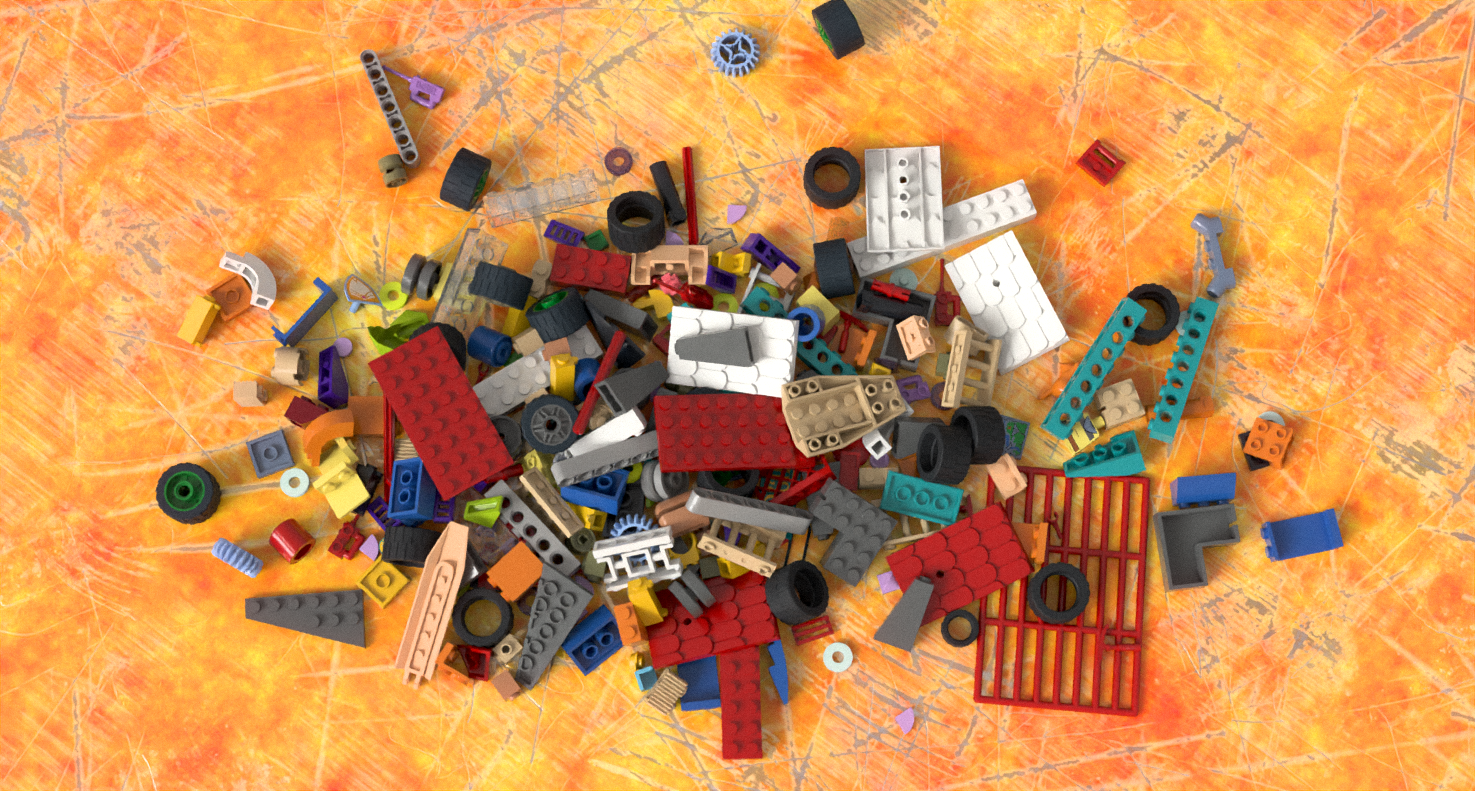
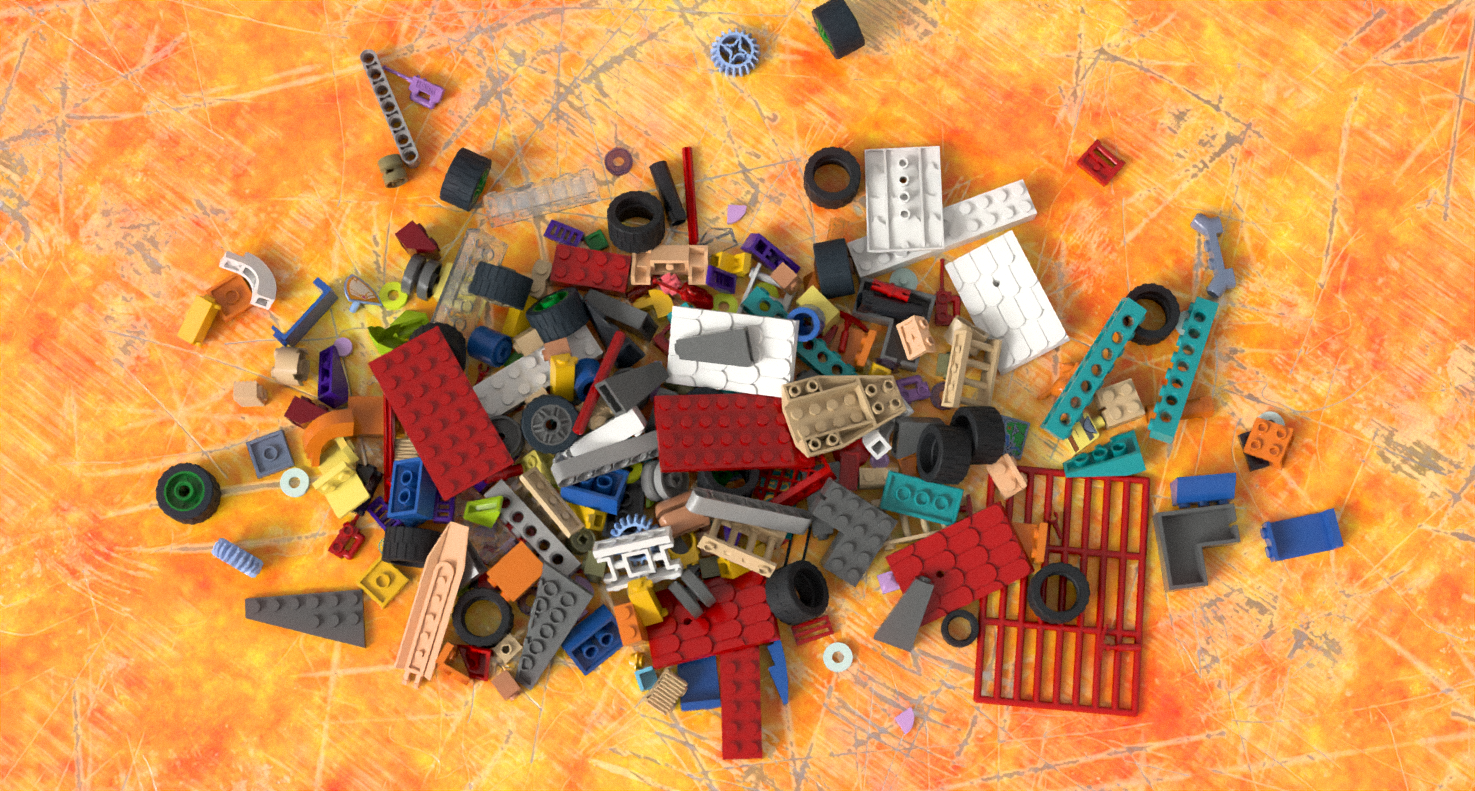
red piece [269,518,316,565] -> none
lavender tile [359,534,379,562] -> none
lavender tile [666,231,684,245] -> none
none -> dark red slope [395,220,441,260]

